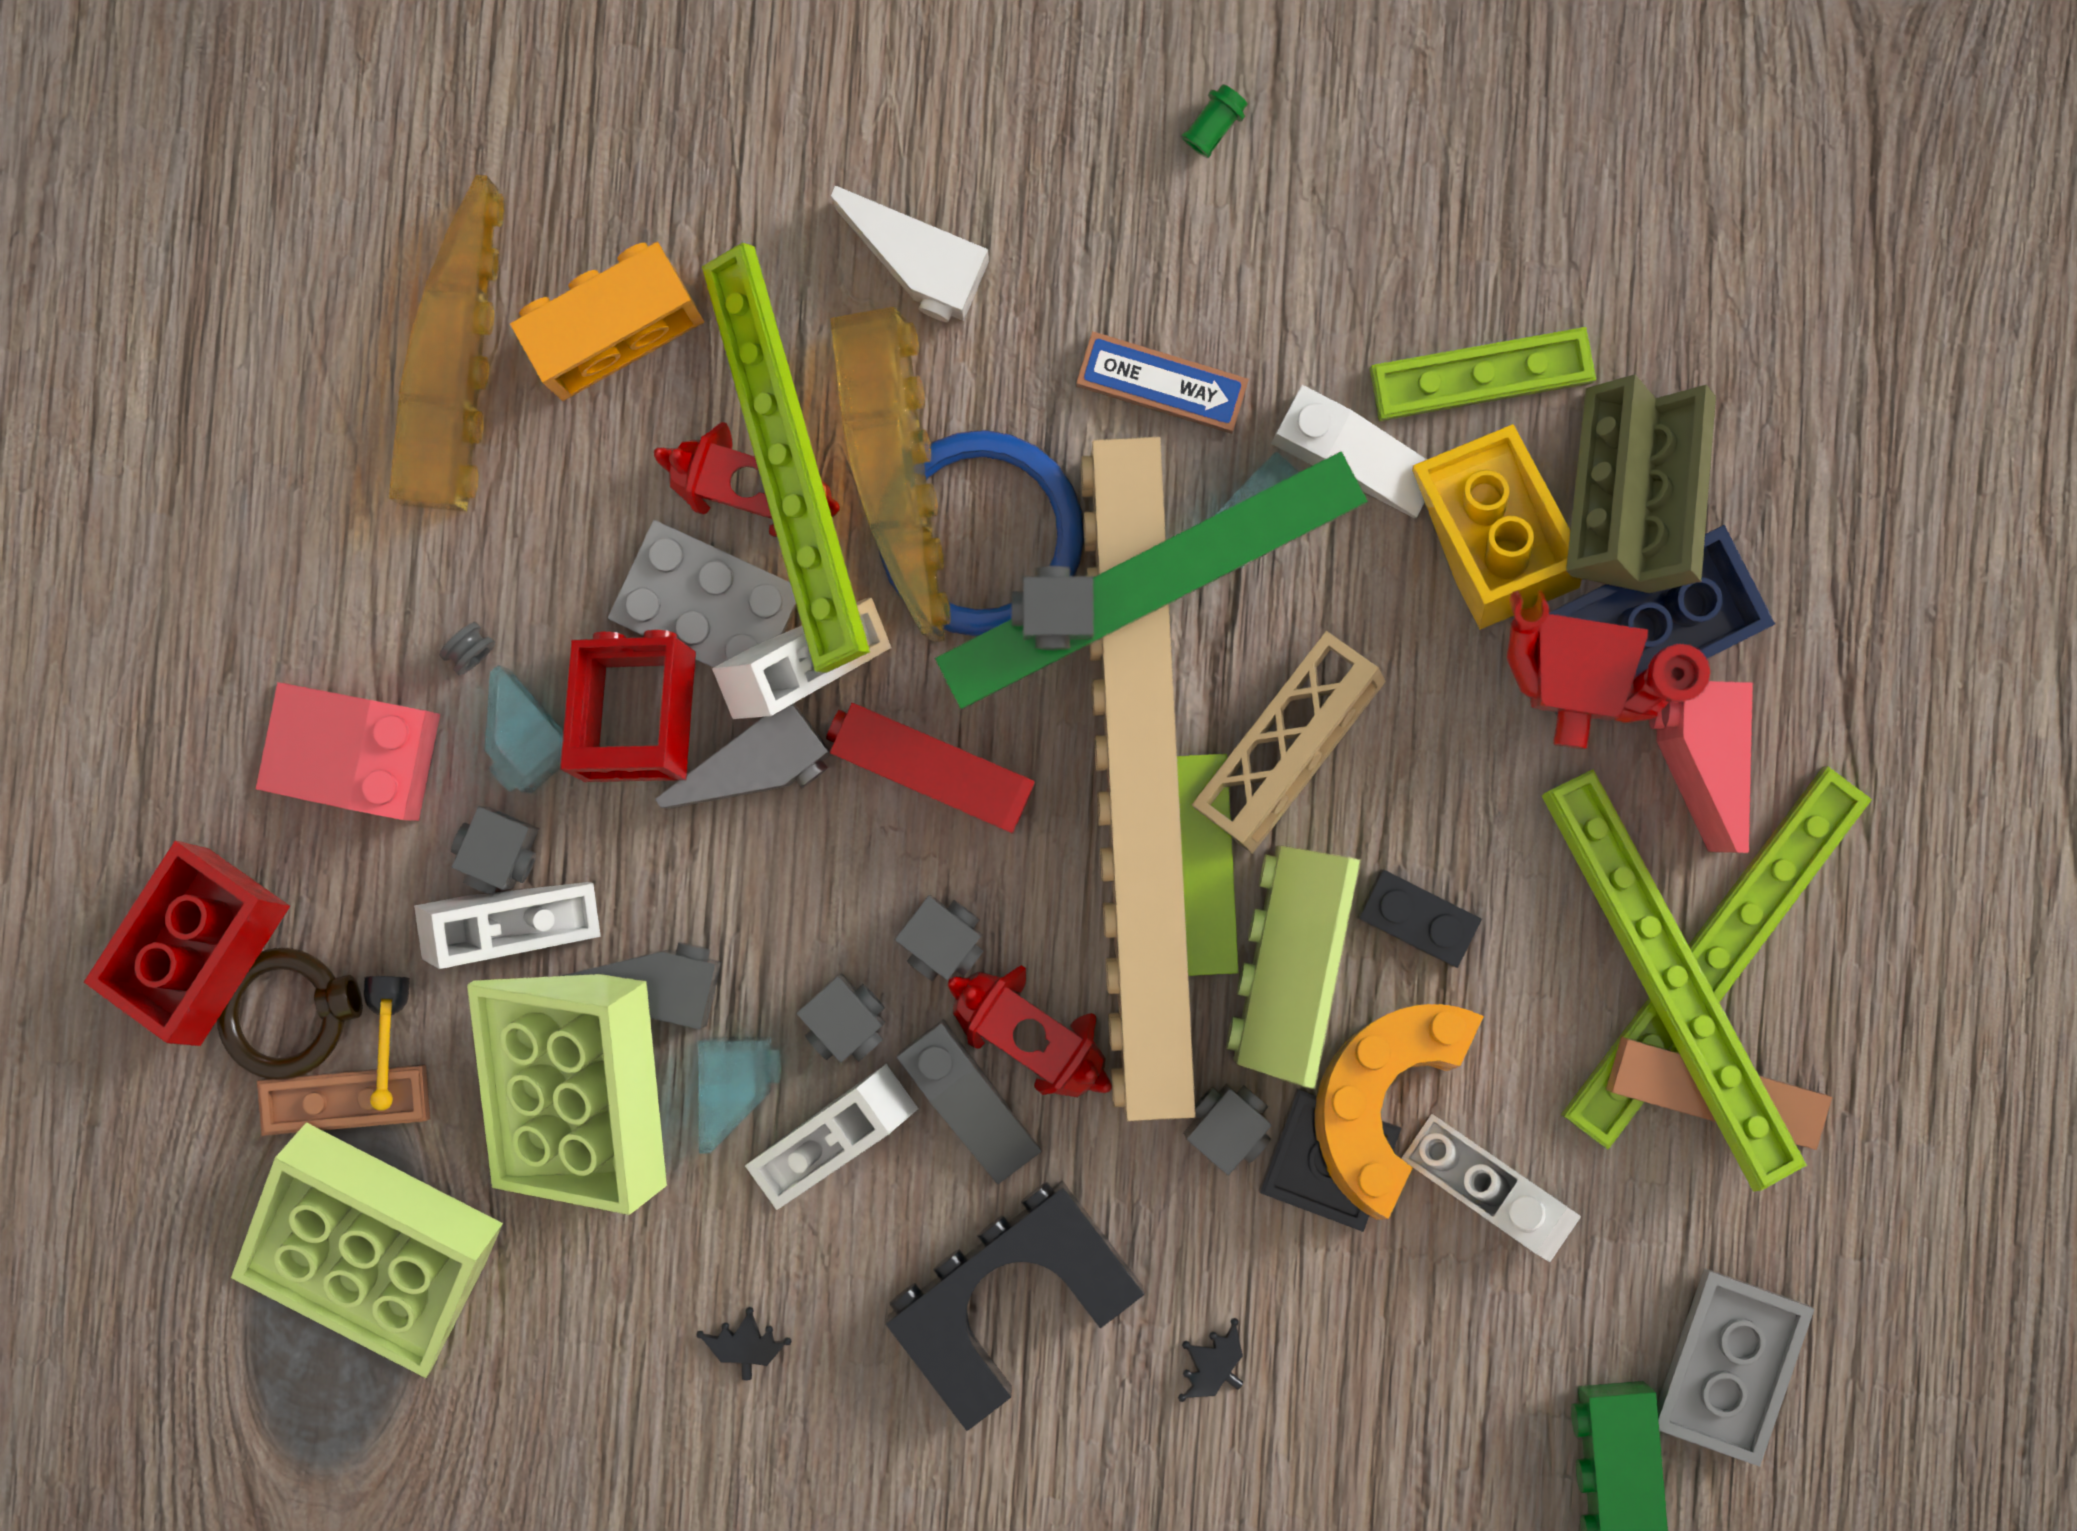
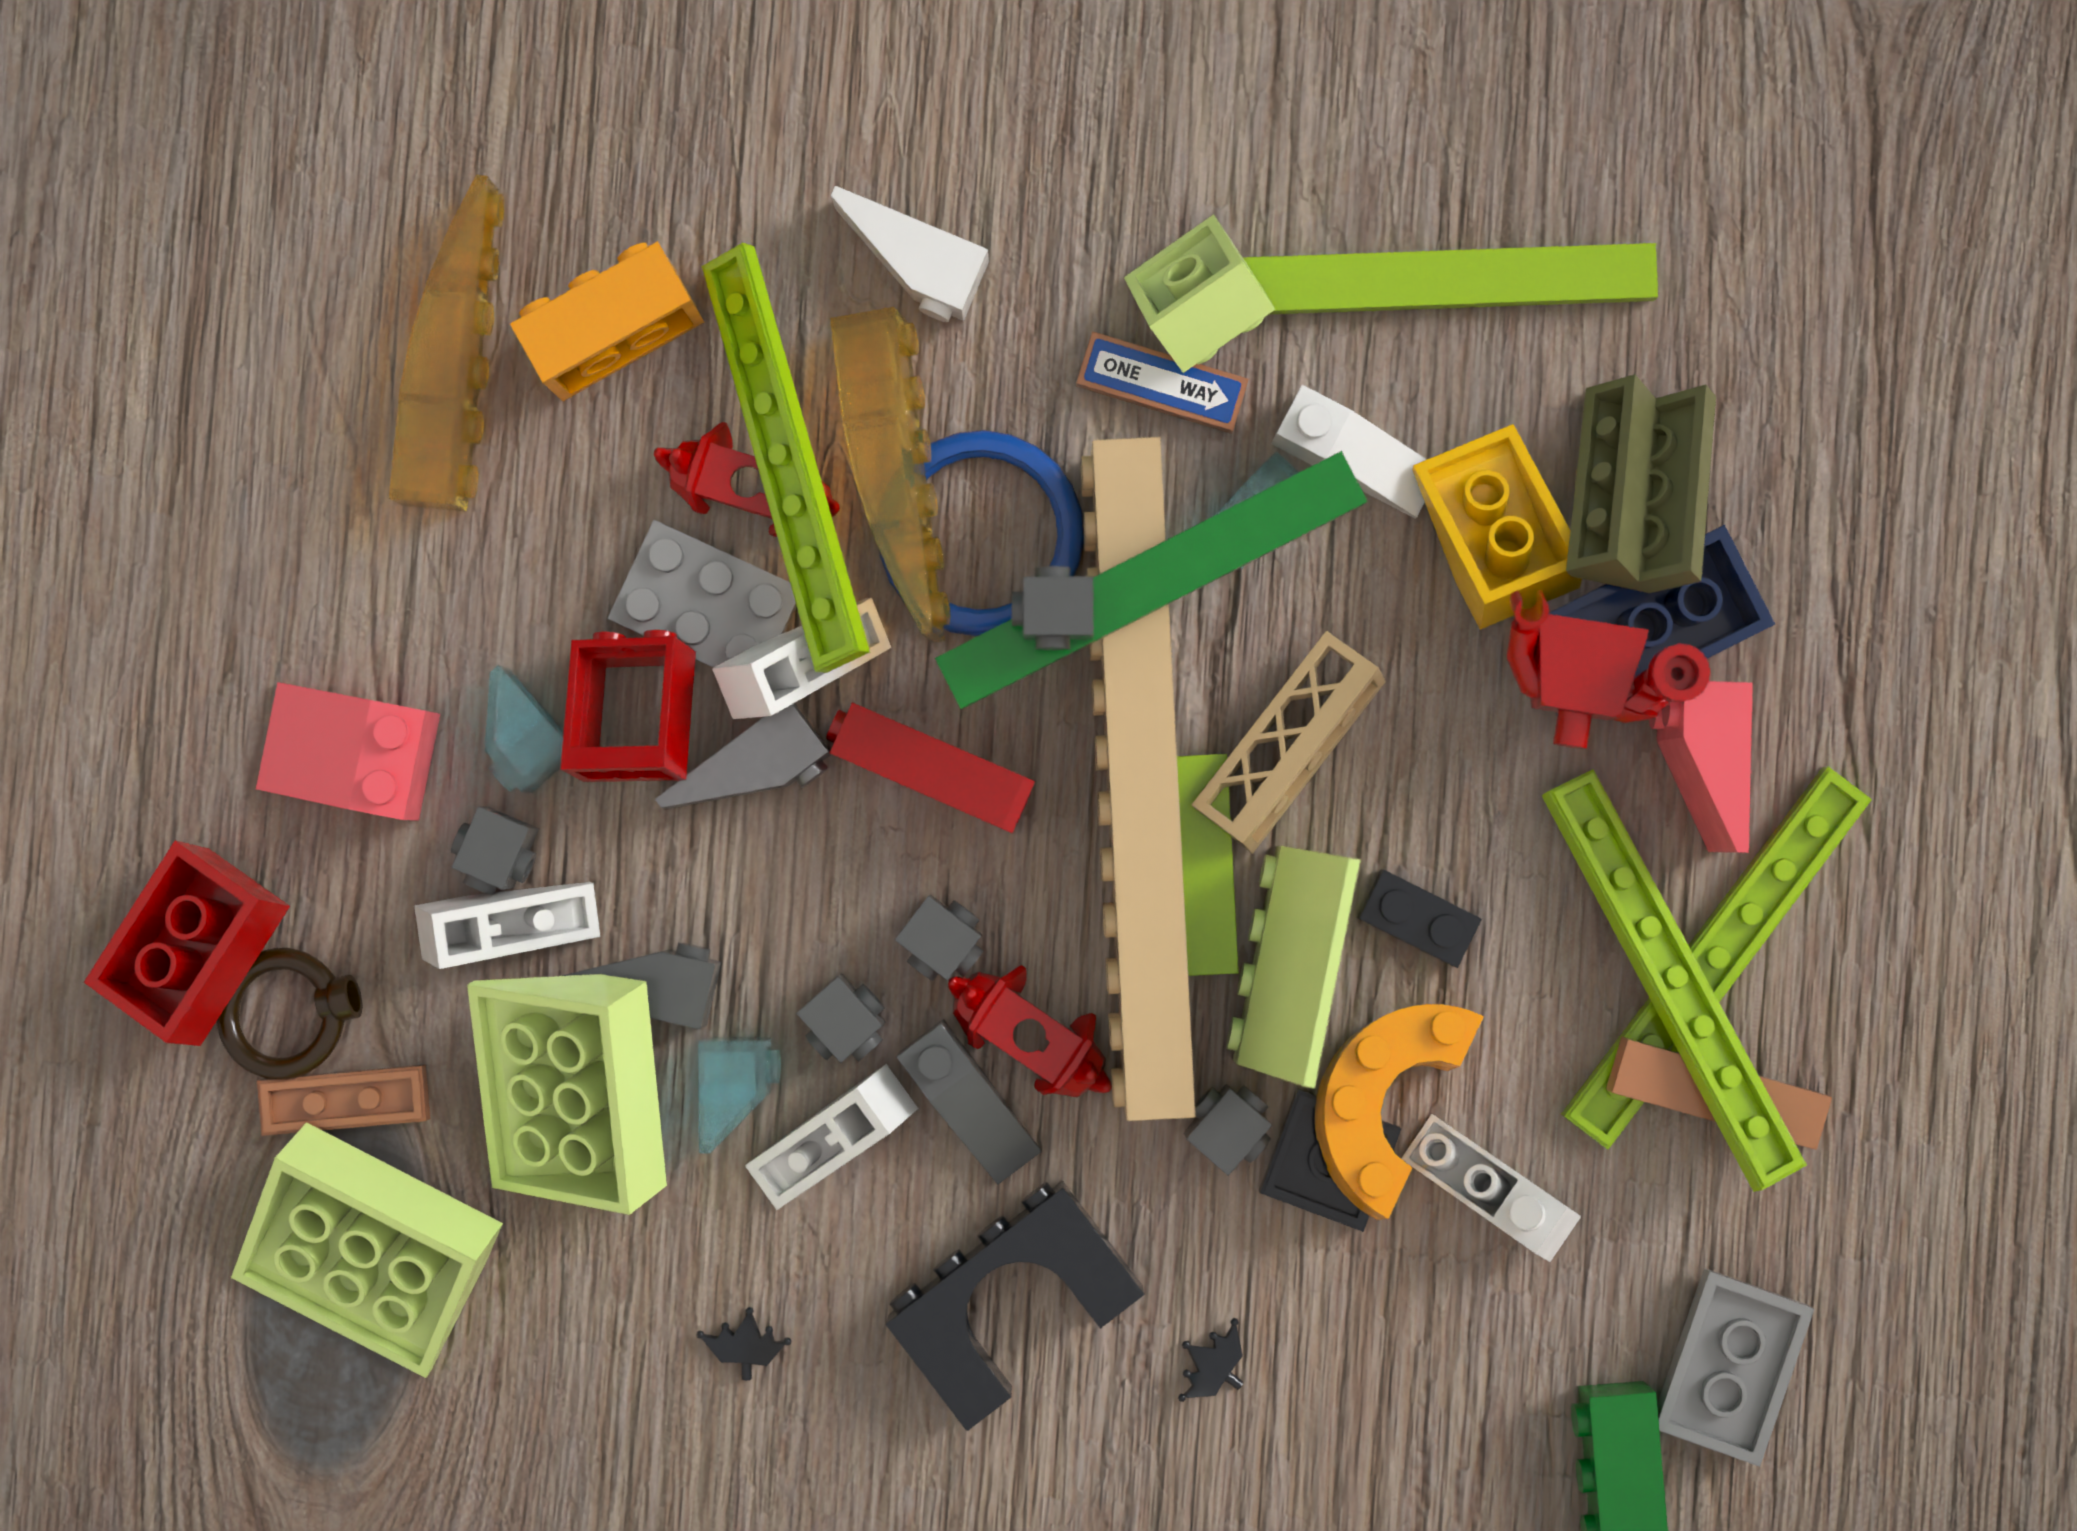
hinge [364,976,410,1111] -> none
dark grey bush [439,622,495,676] -> none
green pin [1181,84,1248,158] -> none
lime tile [1369,327,1596,421] -> none
none -> yellowish green slope [1124,214,1275,373]
none -> lime tile [1243,243,1658,315]

